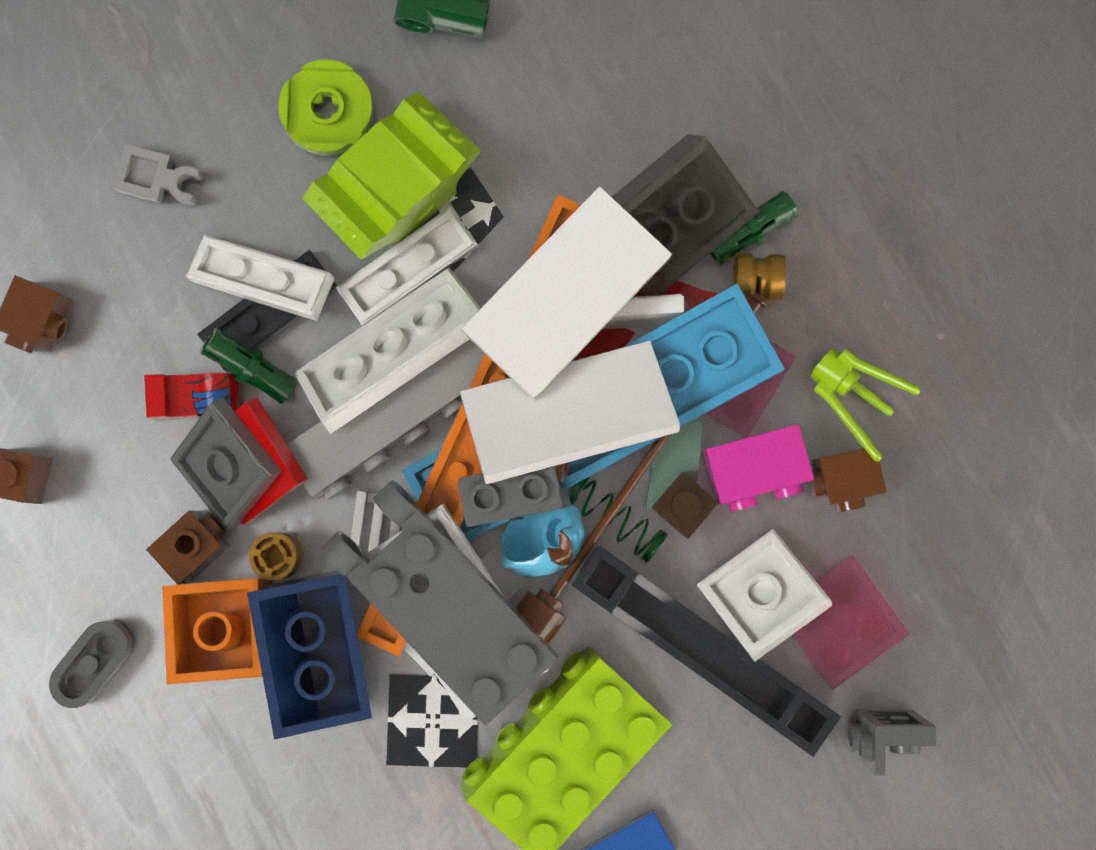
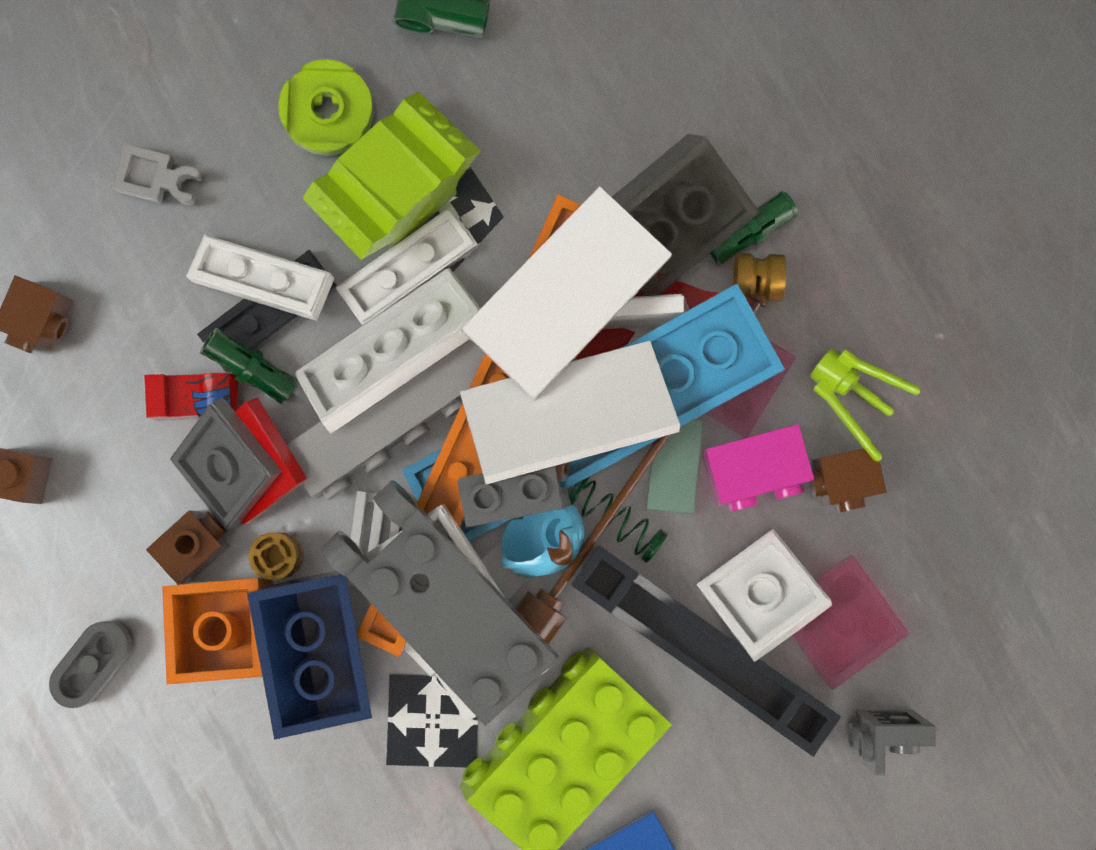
dark brown plate [651,472,719,539] -> none

